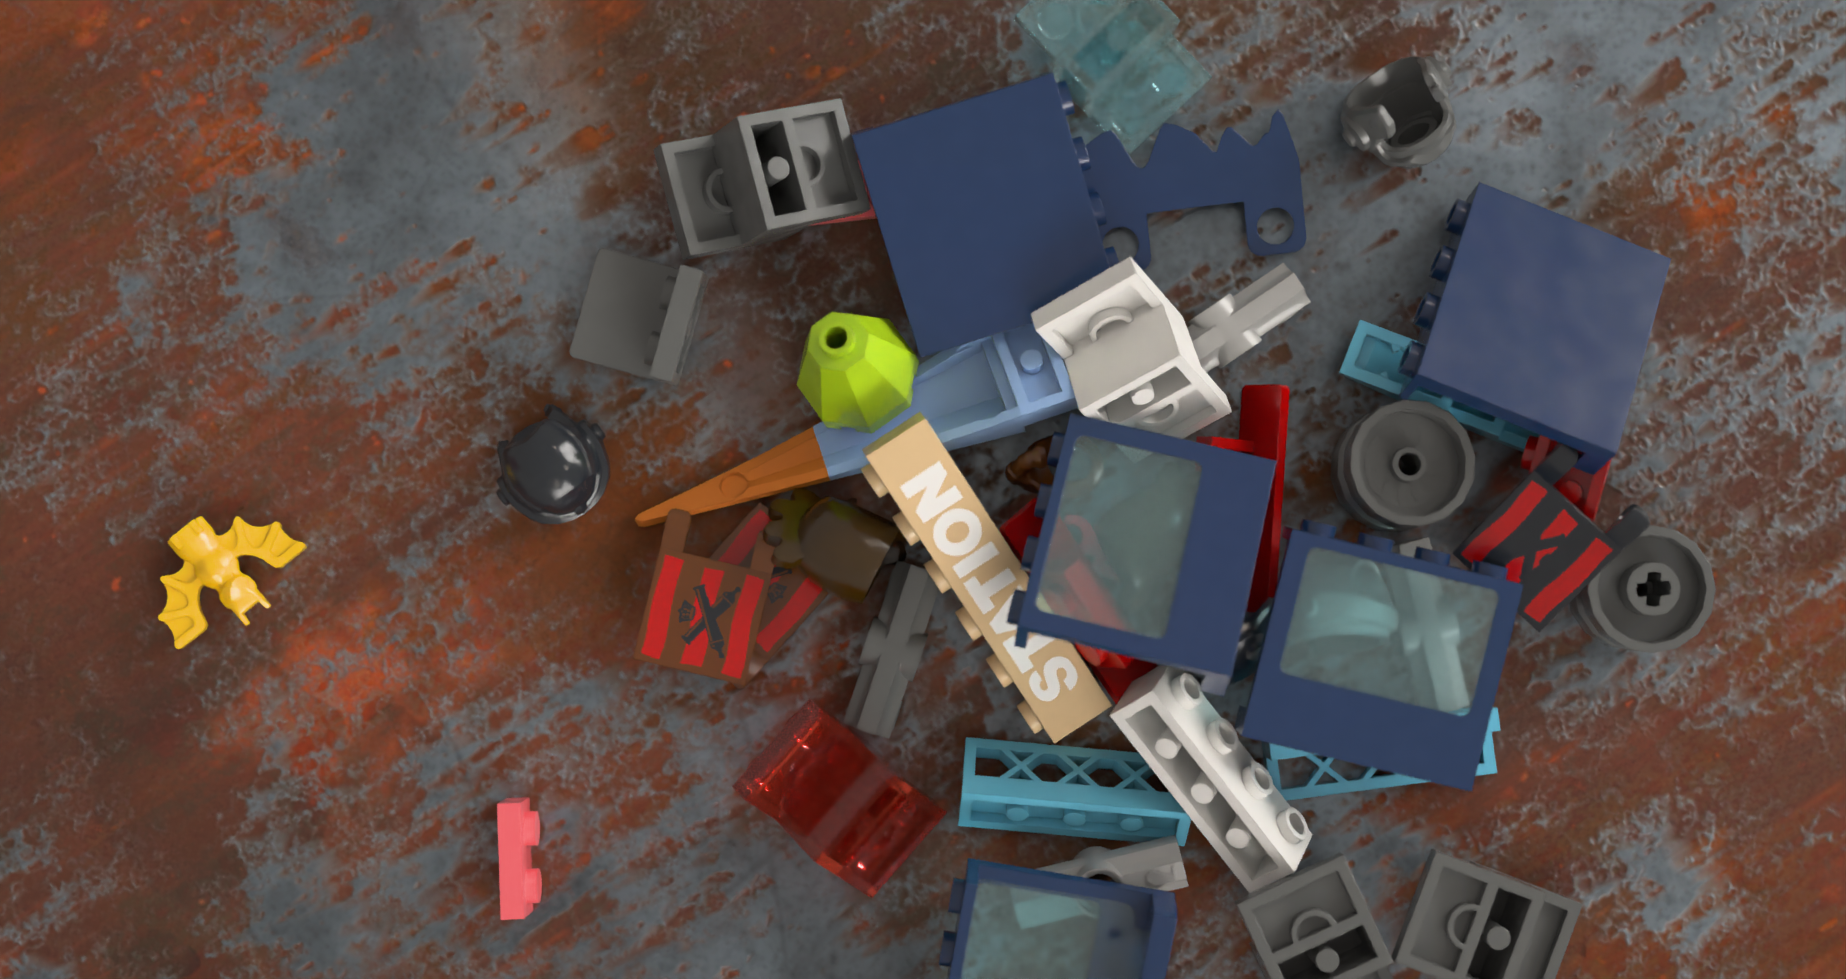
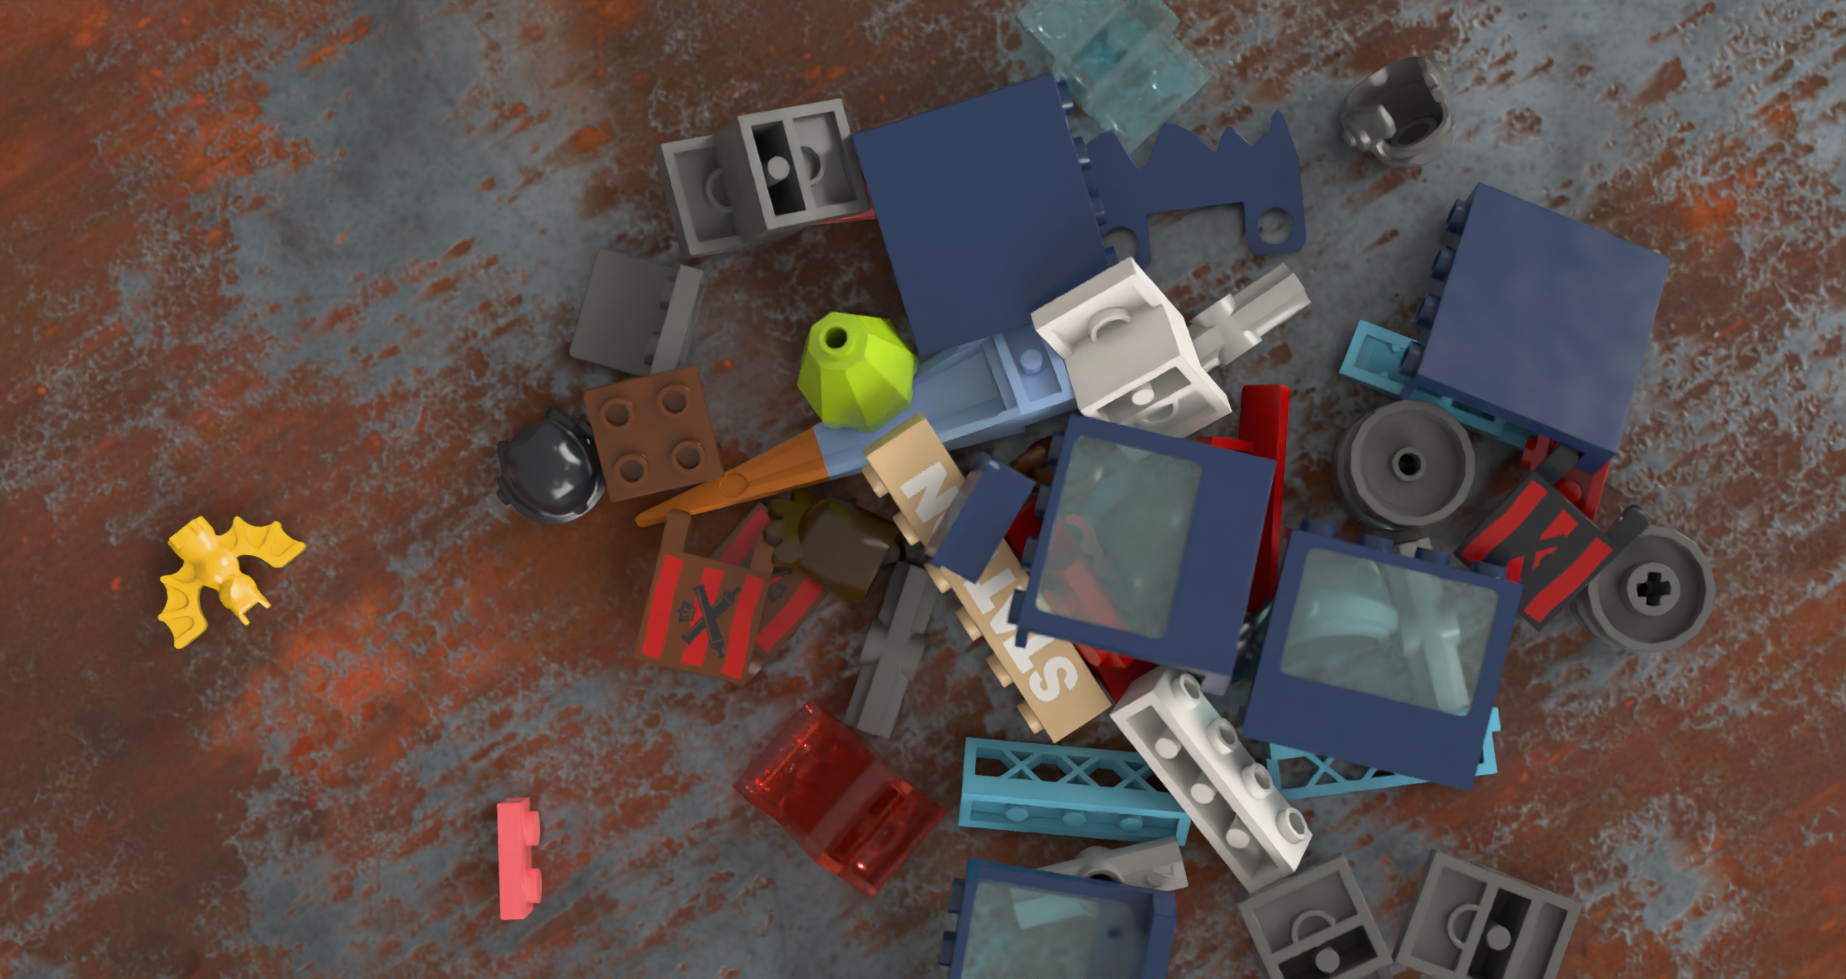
none -> reddish brown bracket [584,365,726,503]
none -> dark blue panel [923,451,1035,585]

